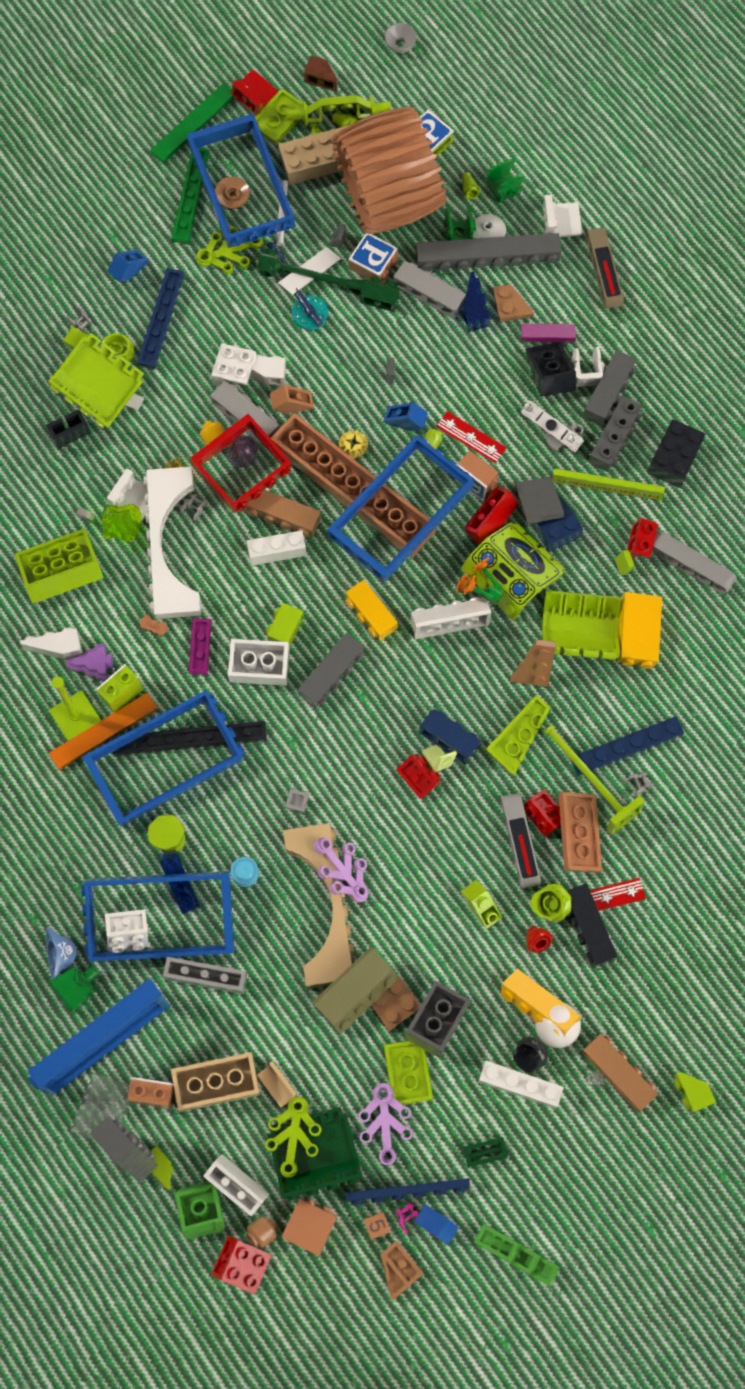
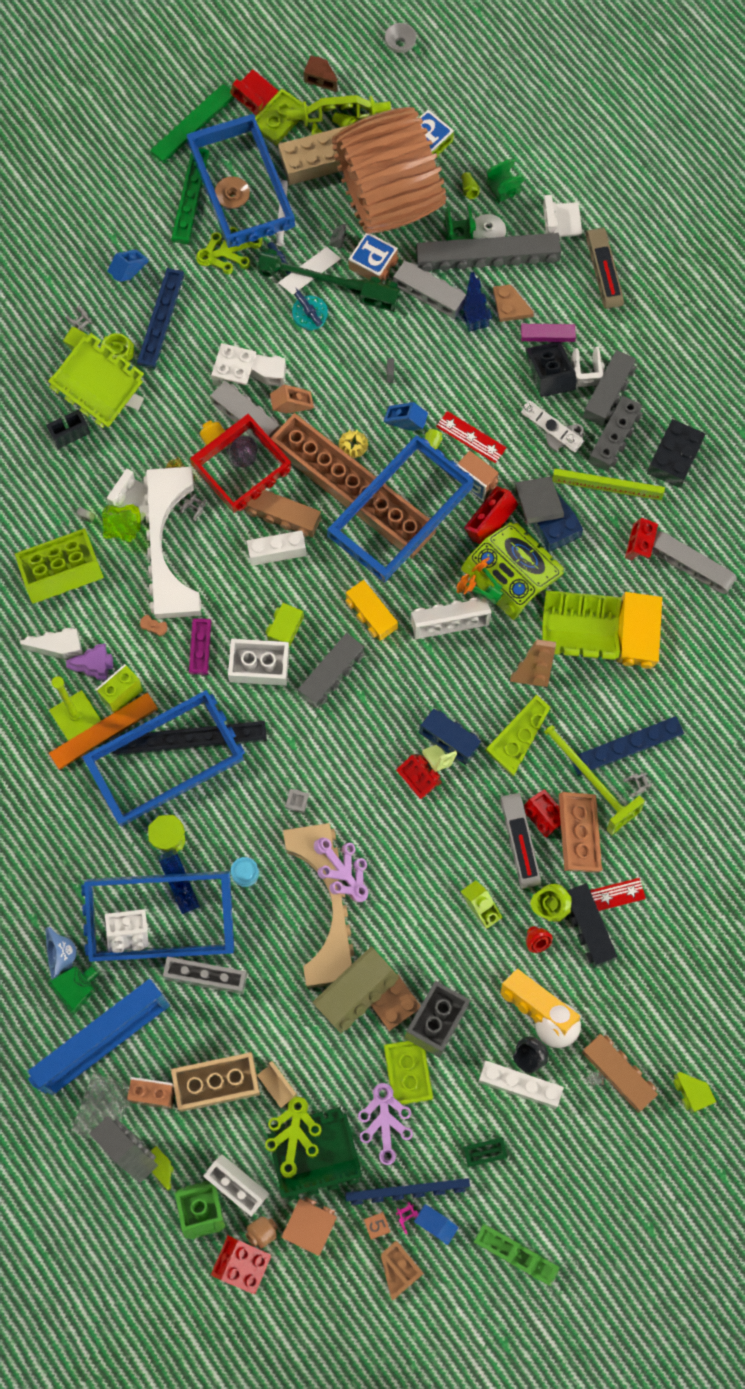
lime tile [615,550,635,575] -> none

